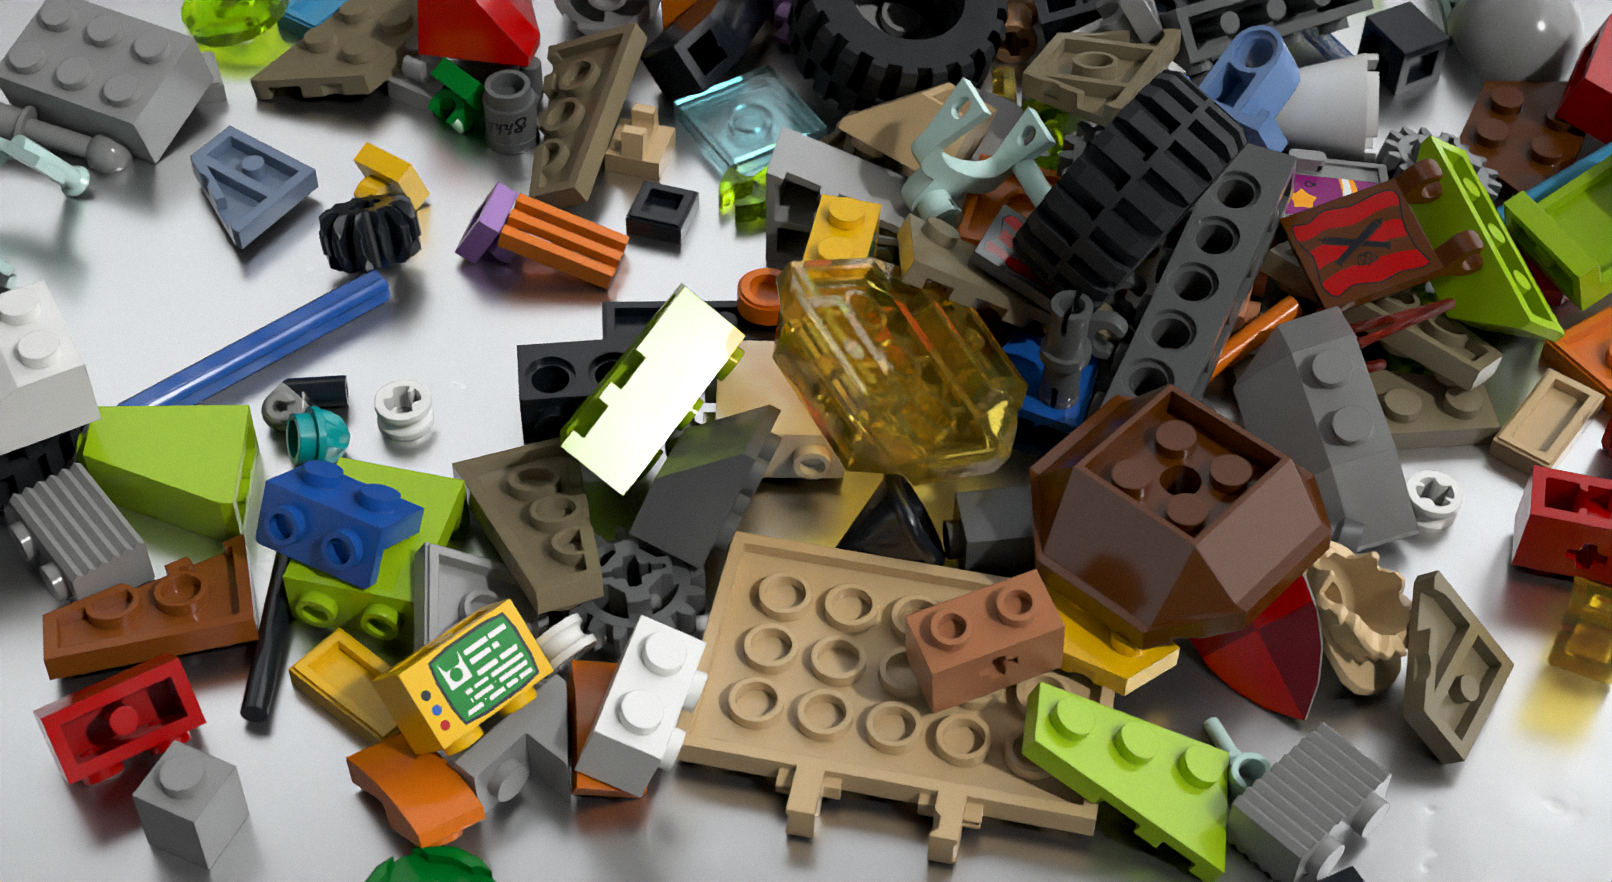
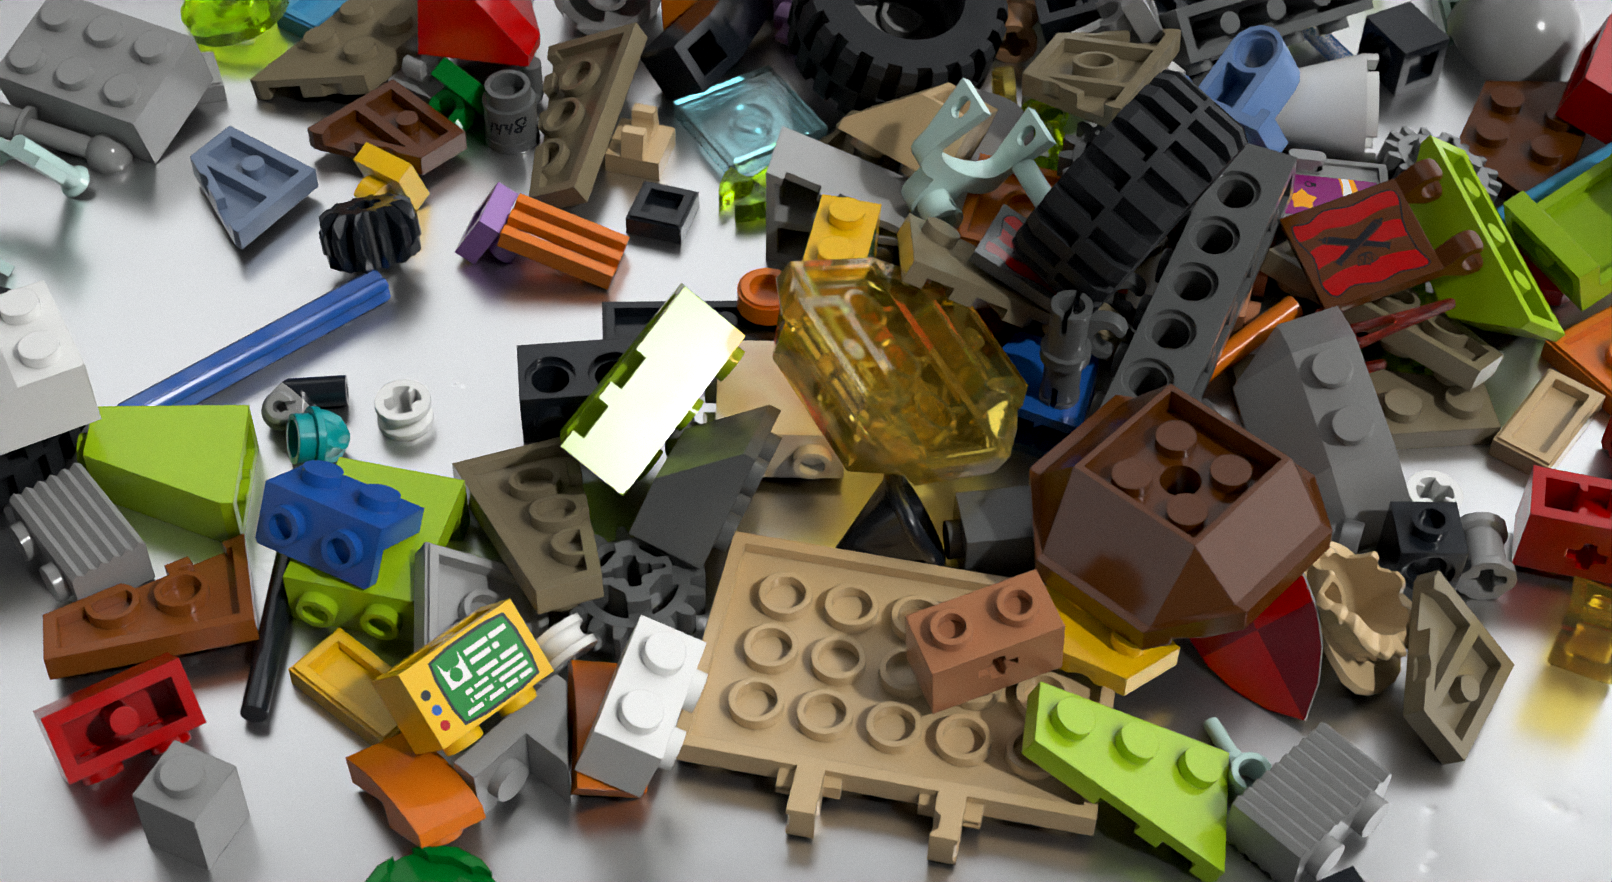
none -> reddish brown wing [307,79,467,175]
none -> black brick [1375,501,1469,601]
none -> light grey bush [1457,512,1517,600]

